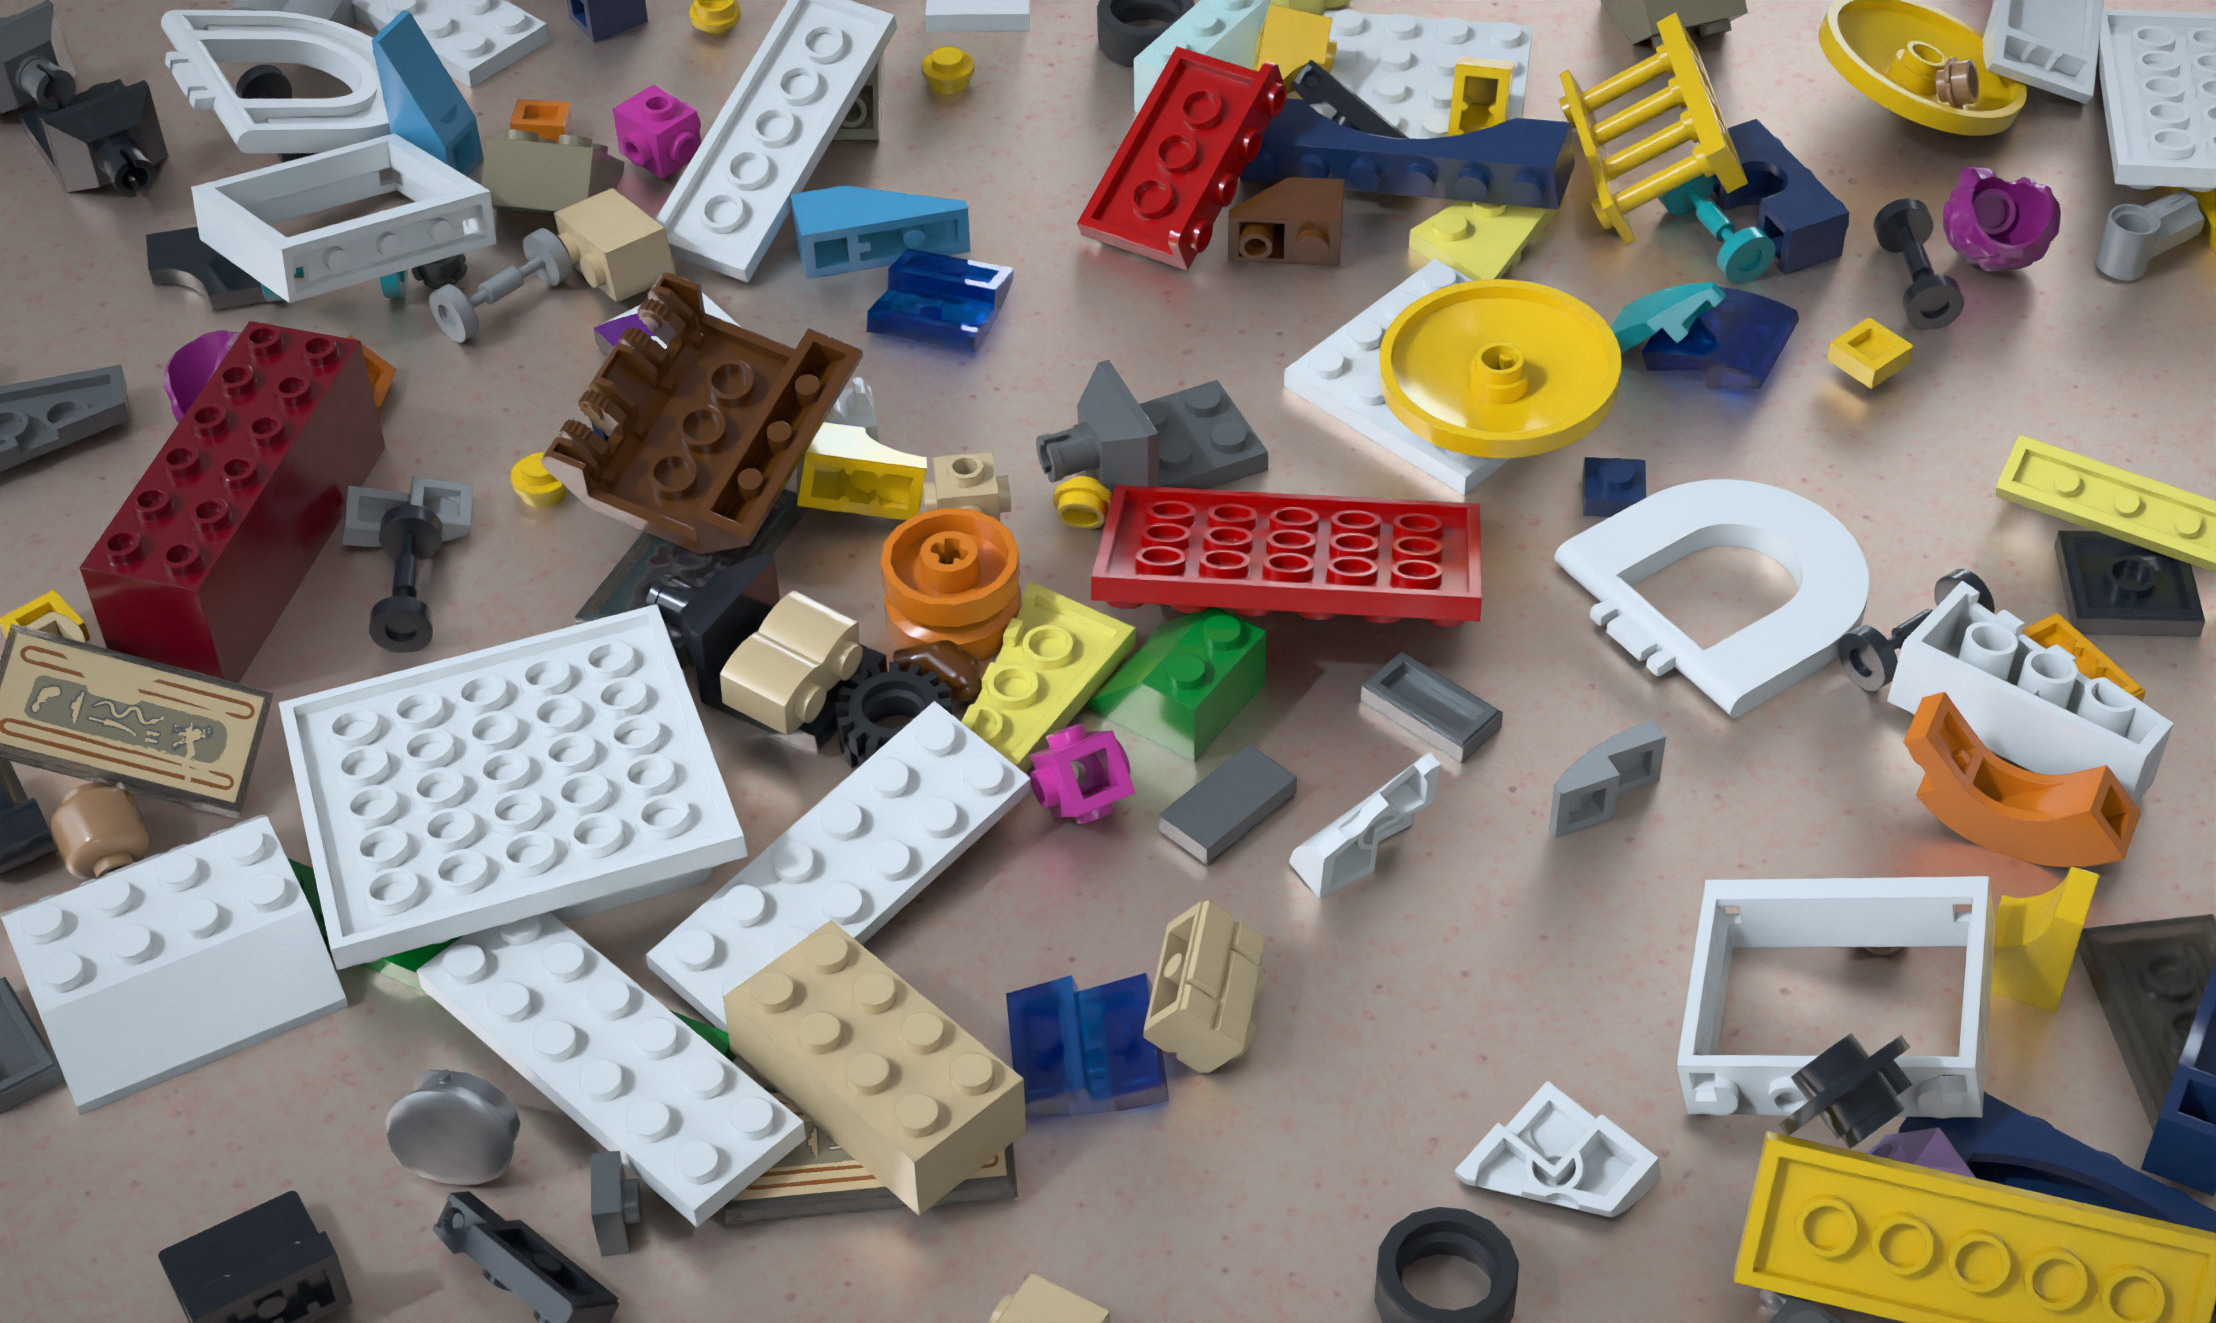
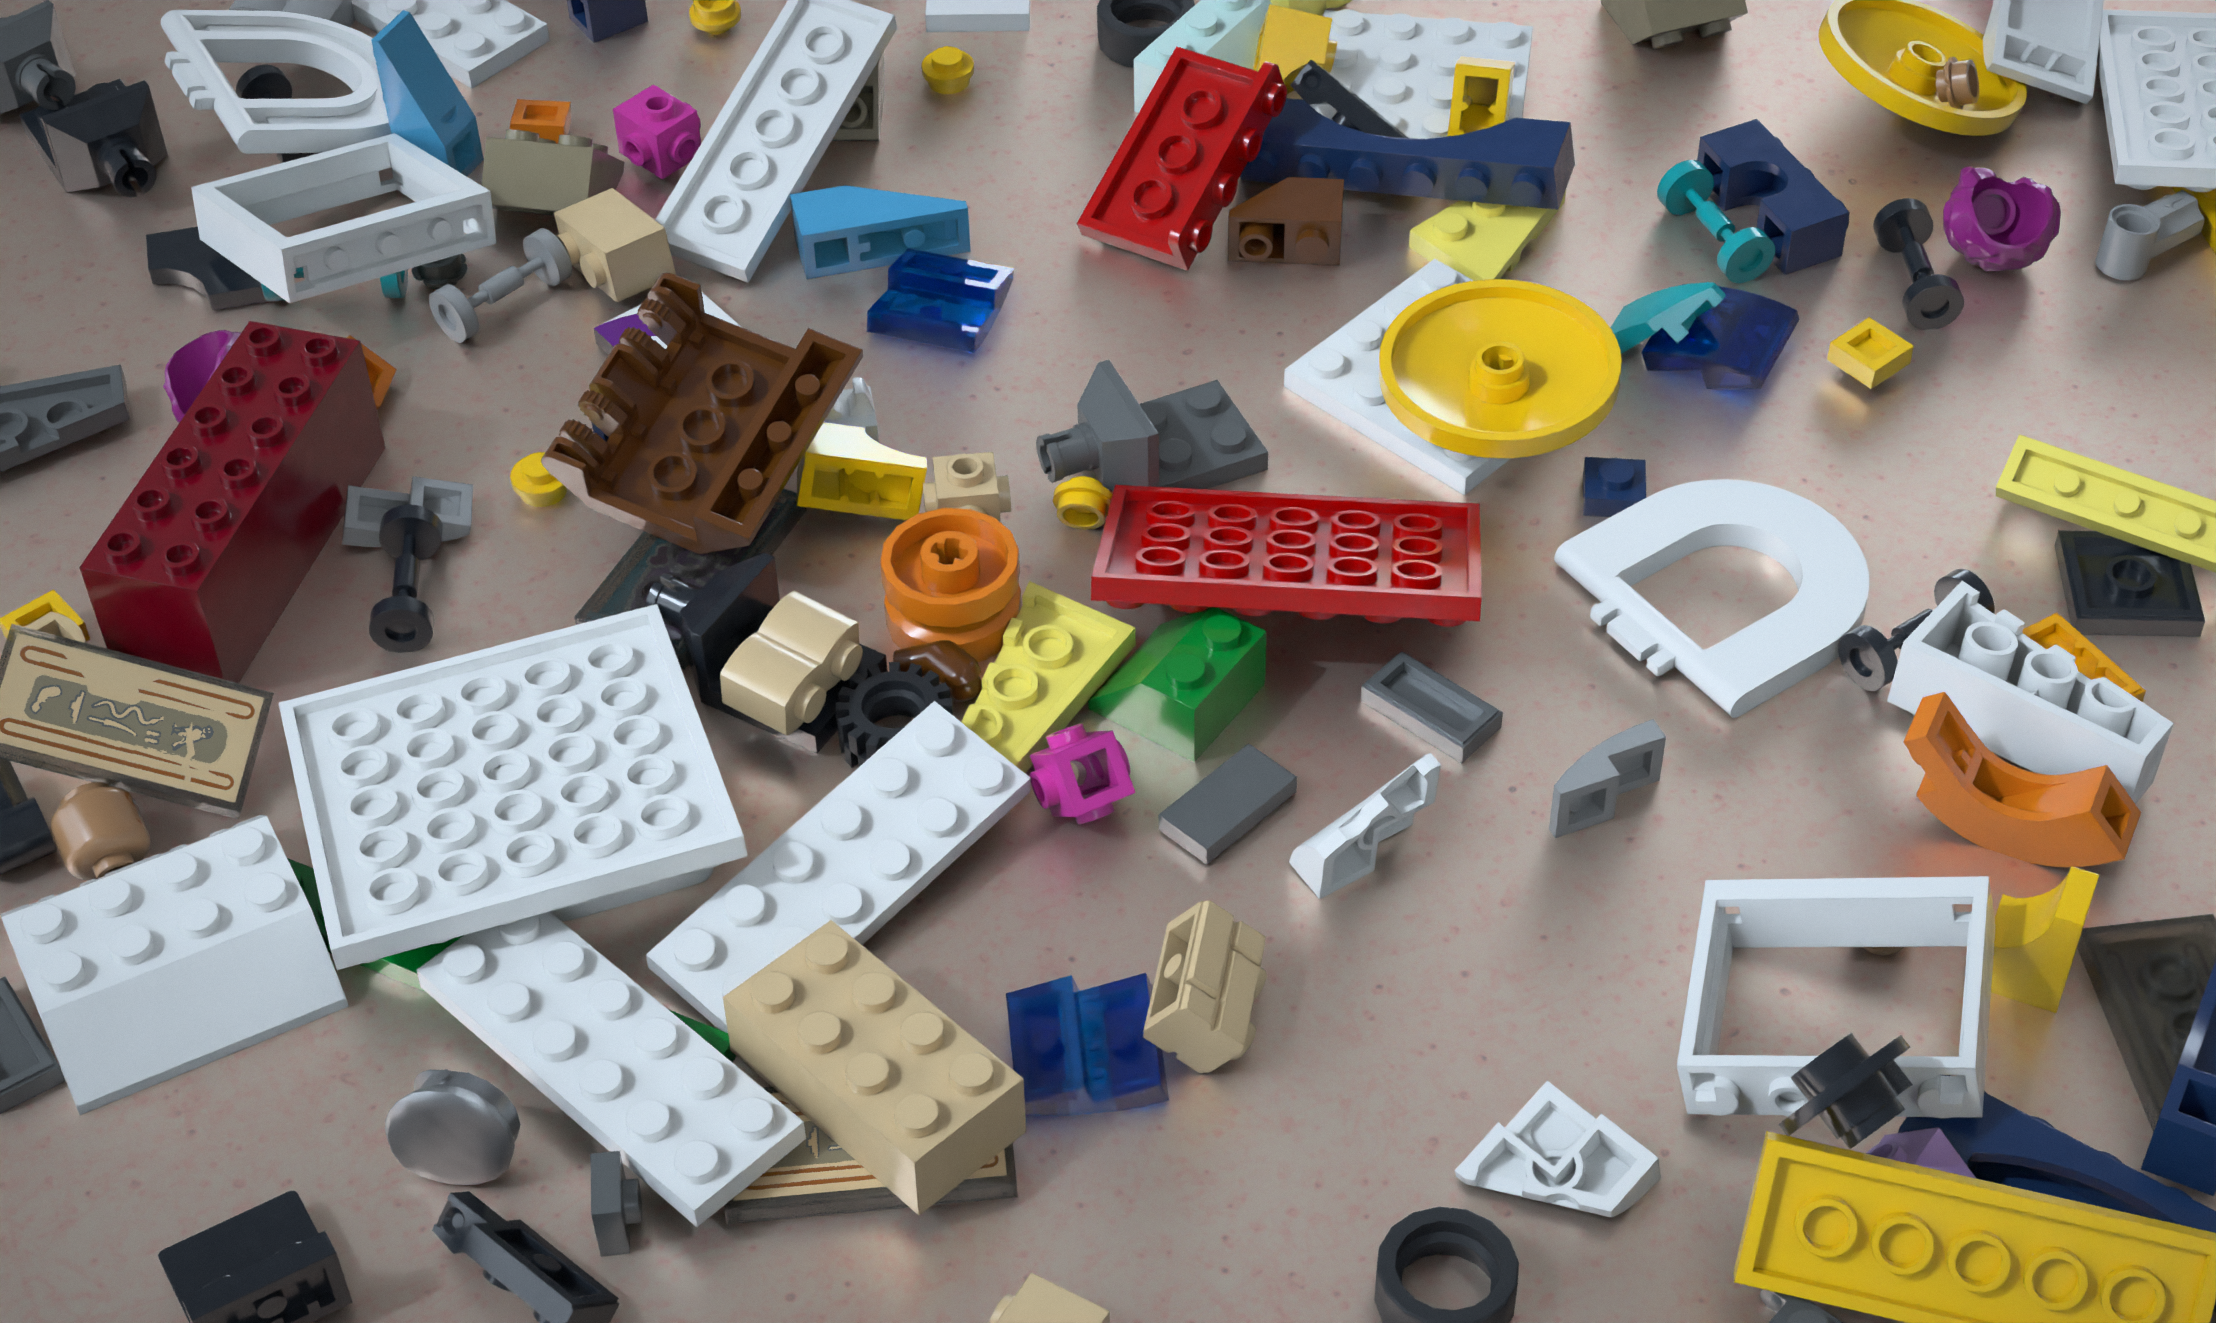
yellow fence [1558,12,1748,245] -> none

